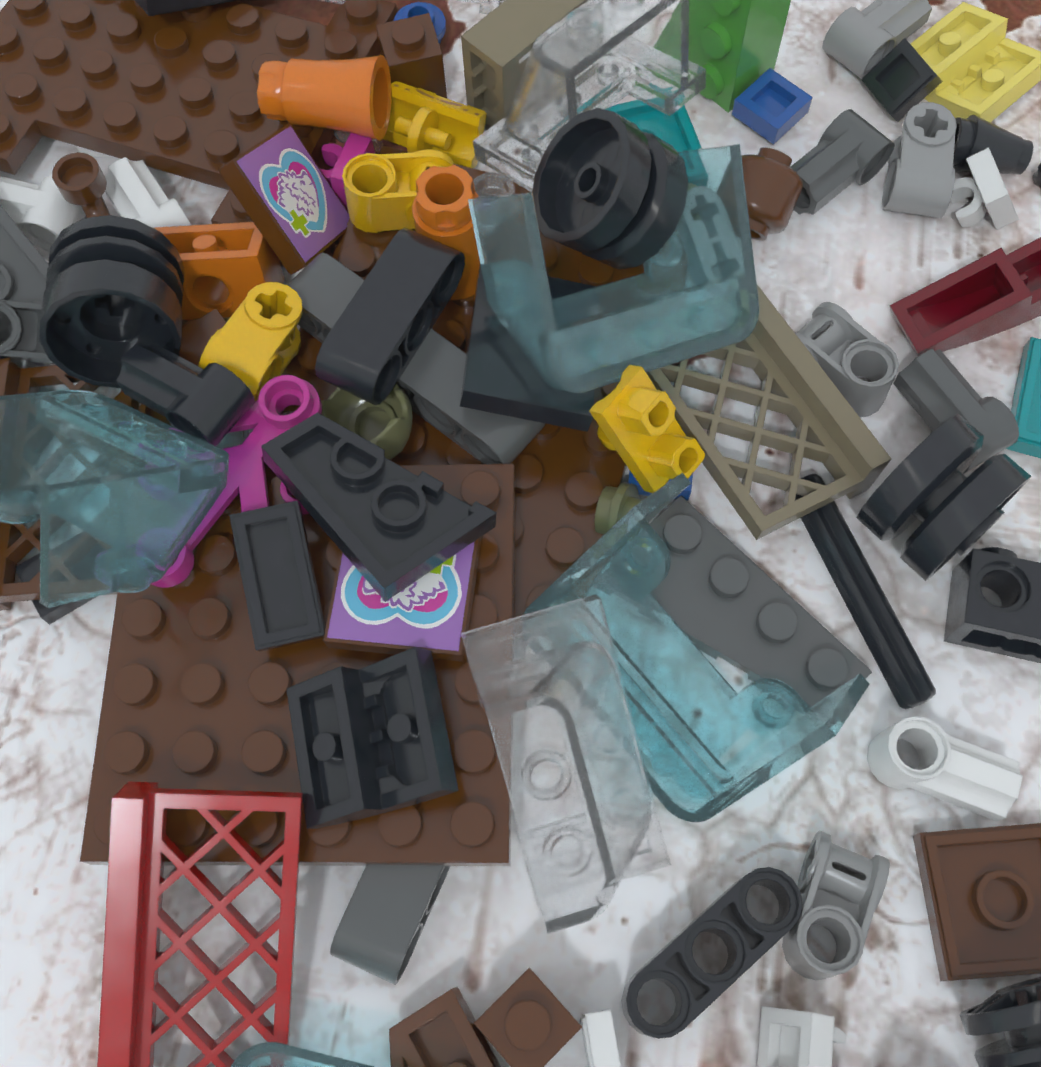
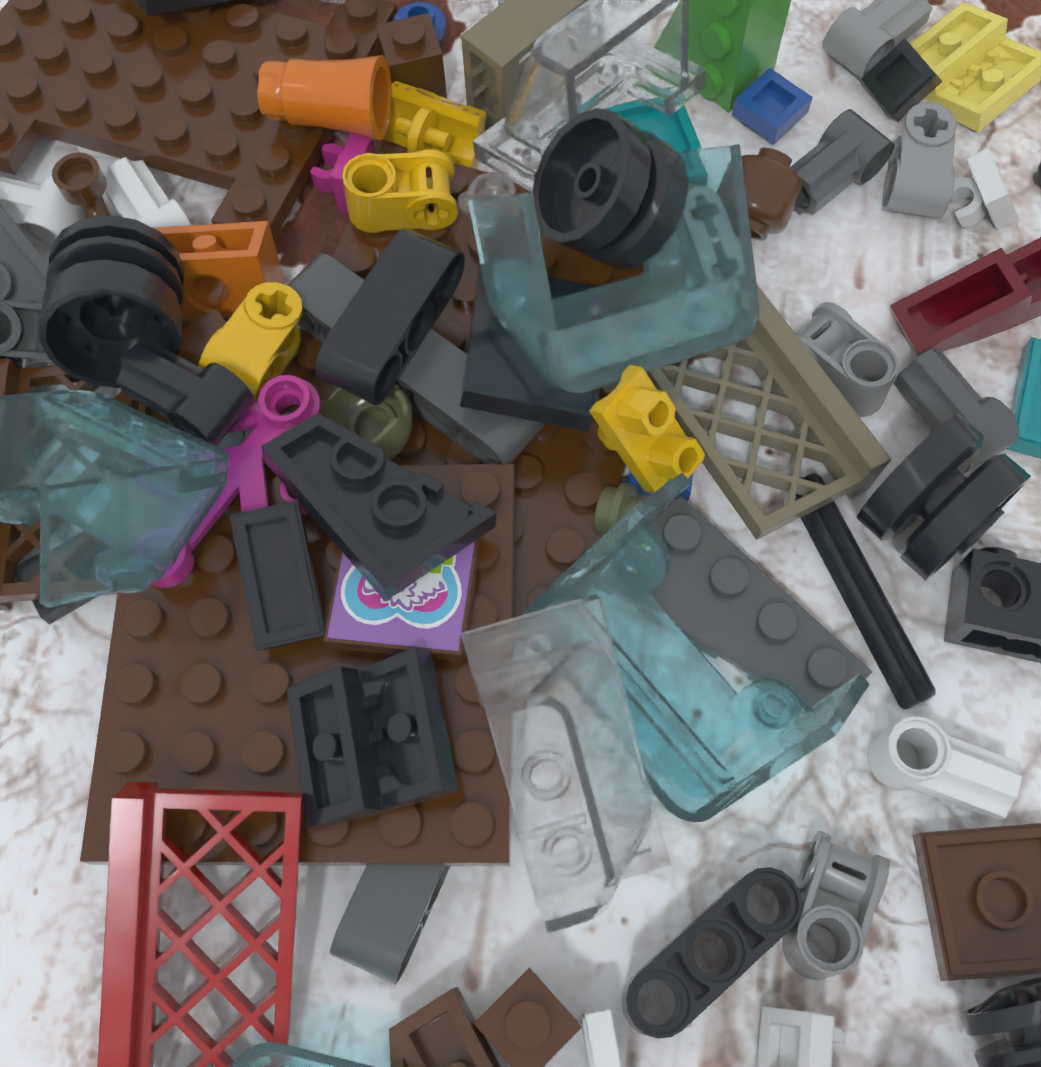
tile [218,123,350,275] -> none
orange plant [412,165,495,300] -> none
black cone [953,115,1033,175] -> none

